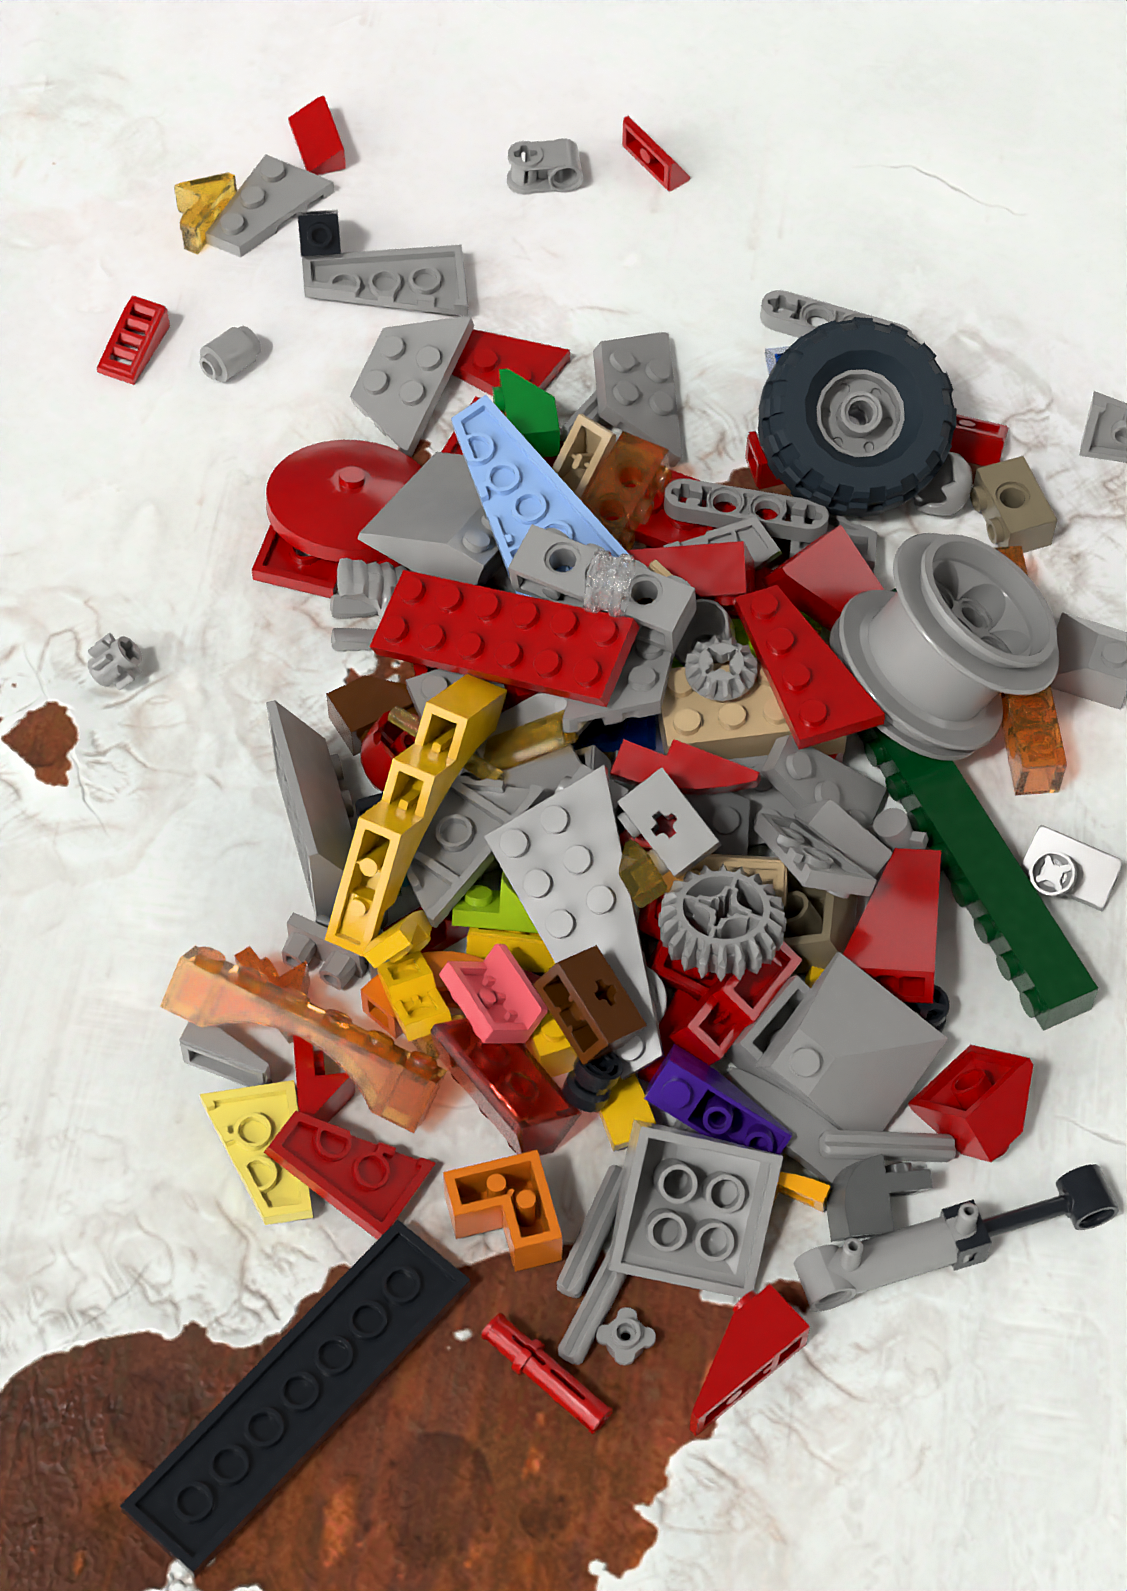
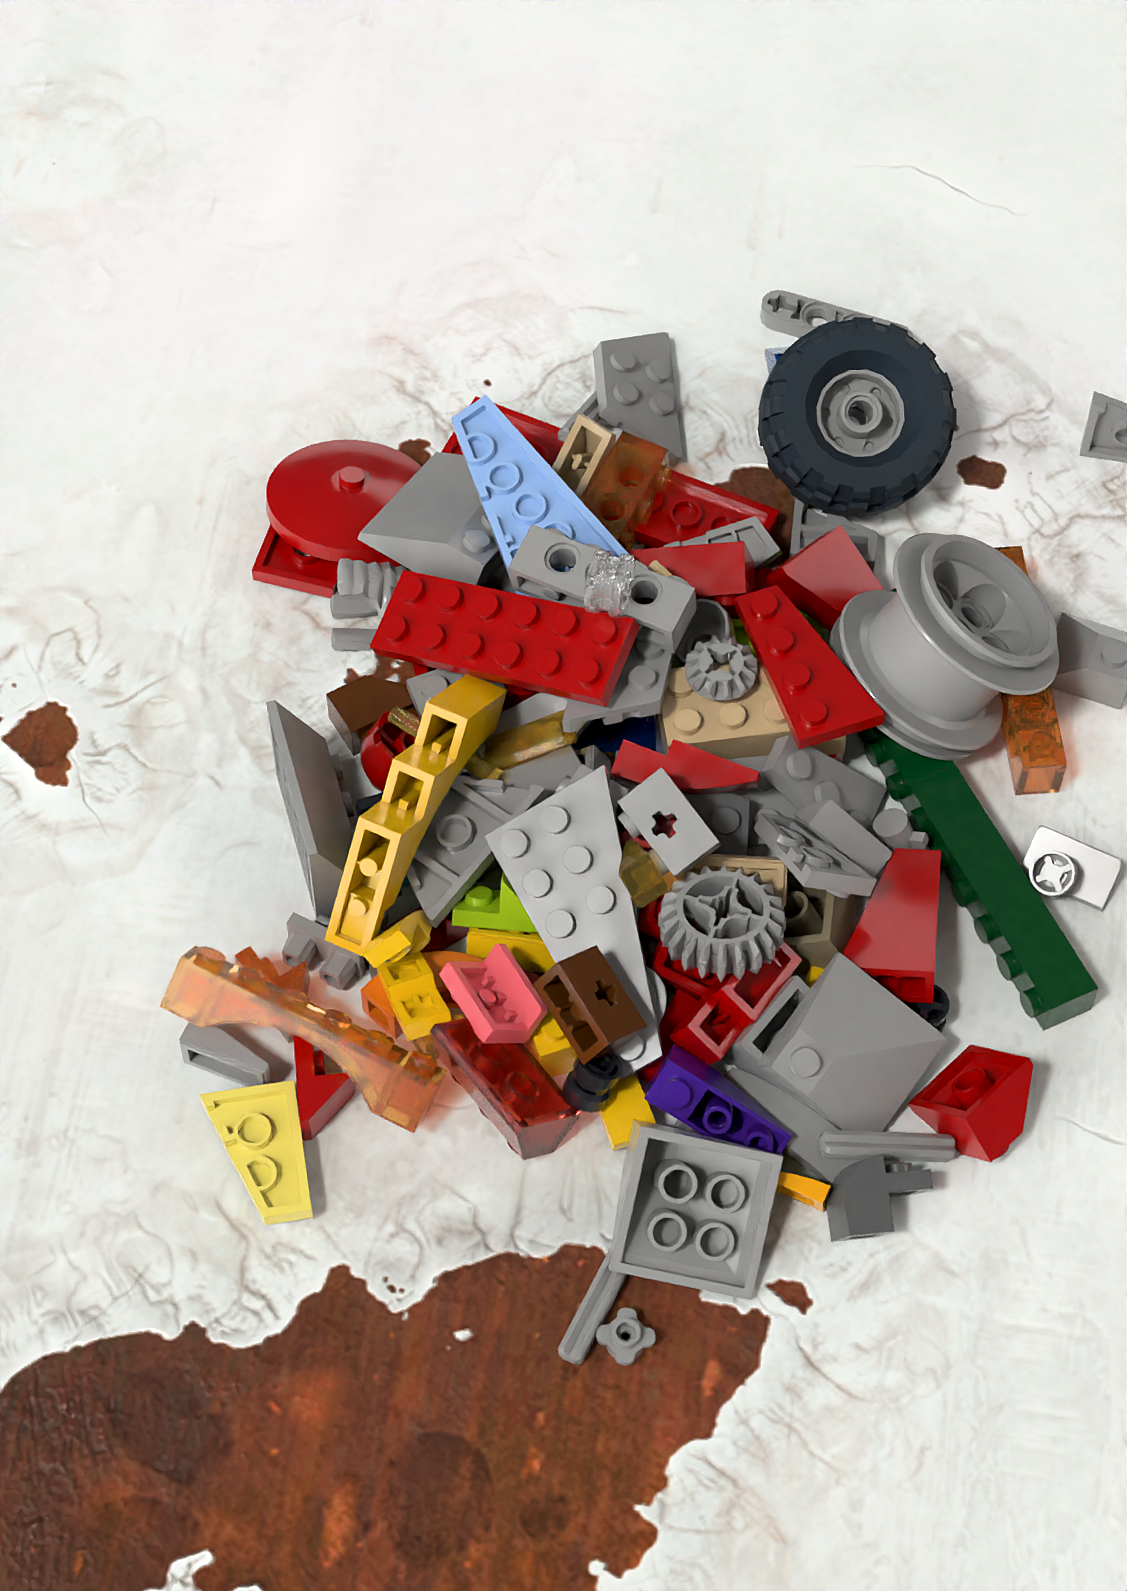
light grey gear [88,633,142,690] -> none
red slope [96,296,170,385] -> none
black plate [120,1220,471,1578] -> none
clear yellow slope [174,172,237,255] -> none
light grey brick [199,326,261,382] -> none
light grey wing [205,154,334,258] -> none
red wing [263,1111,436,1240] -> none
red slope [288,95,346,175] -> none
black brick [298,209,341,257] -> none
light grey wing [302,245,468,316] -> none
light grey wing [350,316,474,458] -> none
orange brick [443,1150,562,1272] -> none
red wing [451,329,570,396] -> none
red pin [481,1313,613,1435] -> none
green slope [492,368,560,458] -> none
light grey piece [506,138,583,194] -> none
light grey axle [557,1165,623,1298] -> none
red slope [622,115,691,192] -> none
light grey beam [664,479,829,543] -> none
red slope [689,1284,810,1436] -> none
red slope [745,431,784,490] -> none
light grey piece [793,1164,1119,1311] -> none
light grey hair [914,452,972,516] -> none
red slope [949,414,1009,466] -> none
dark tan brick [970,456,1057,557] -> none

